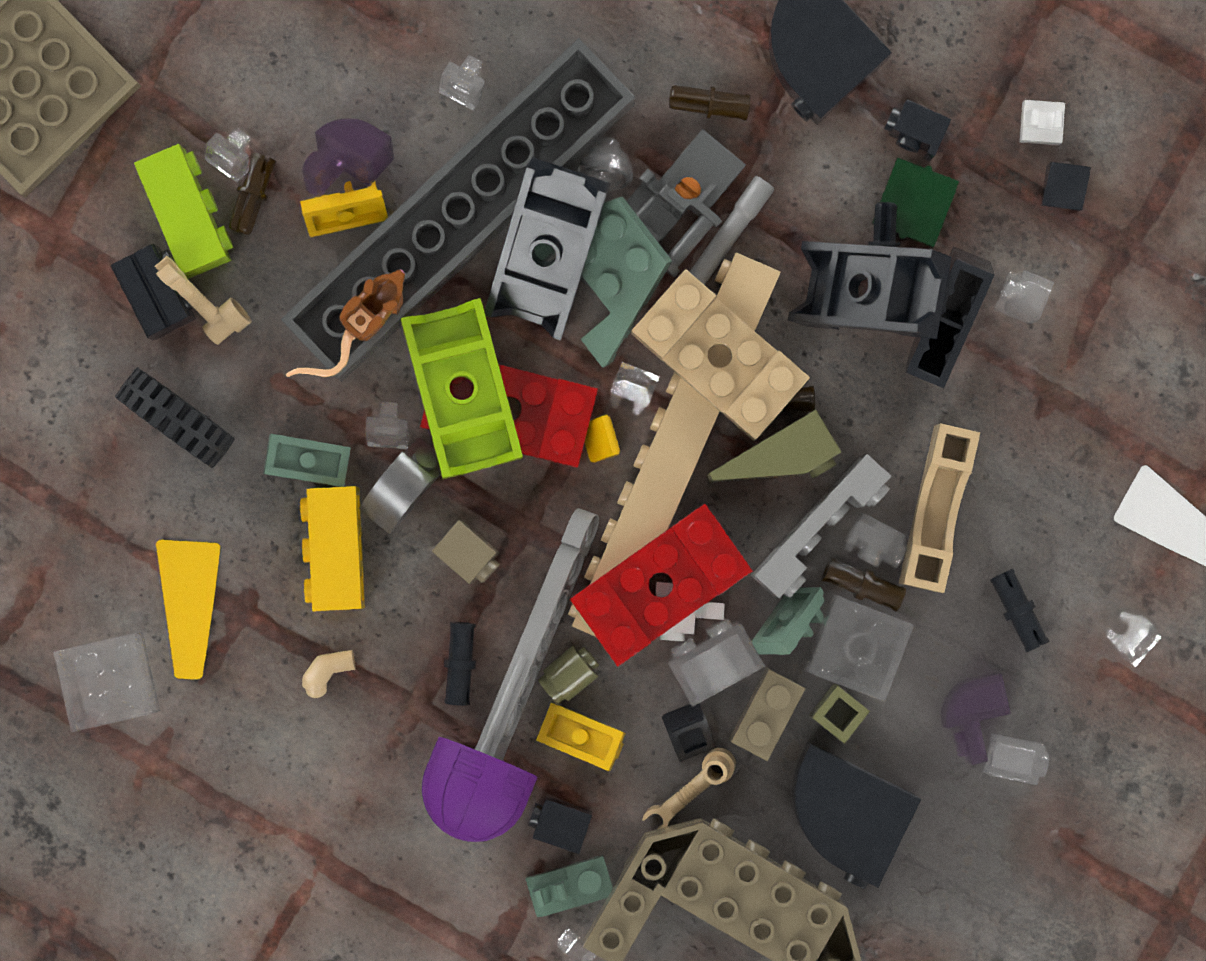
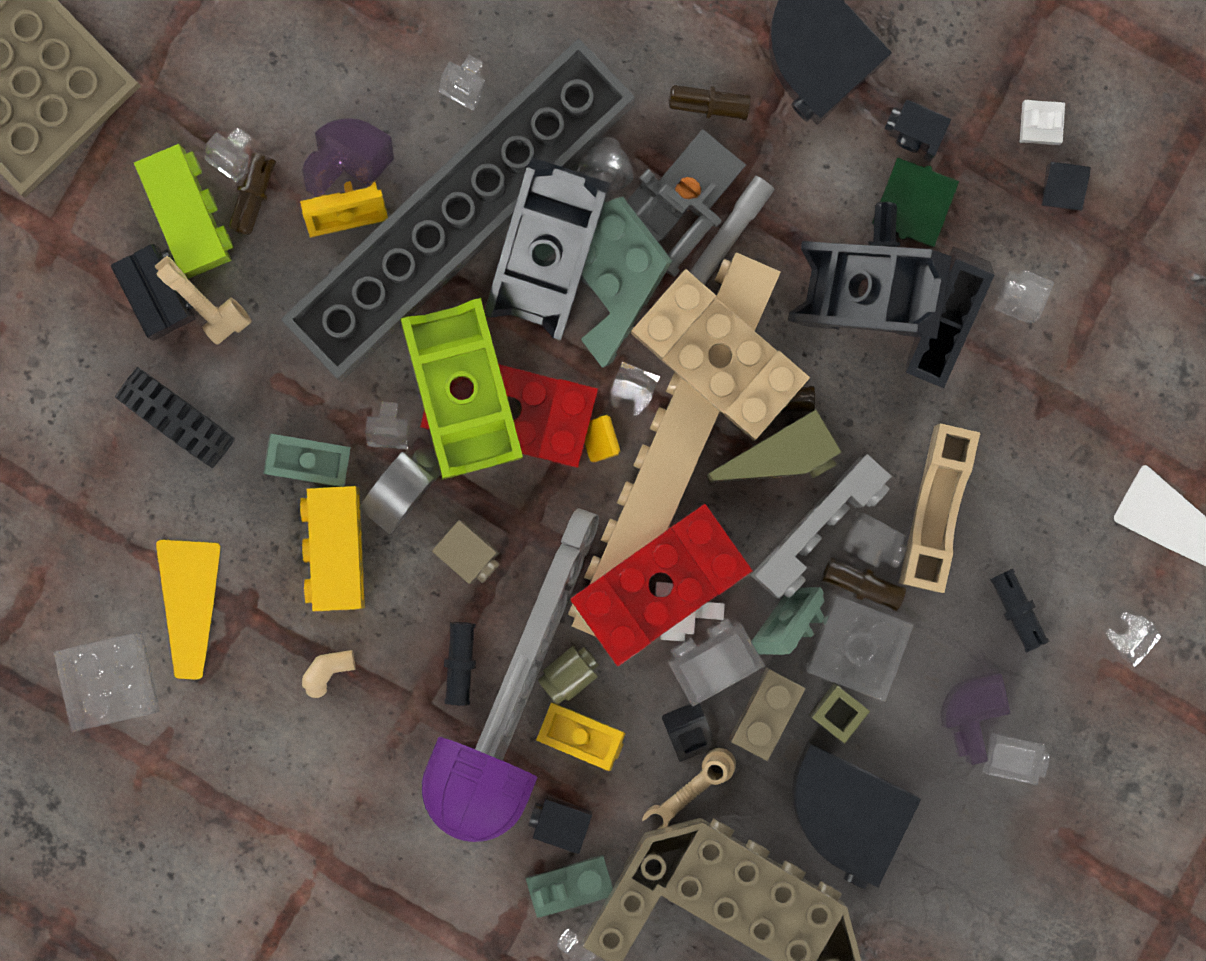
dark orange animal [286,270,405,377] -> none

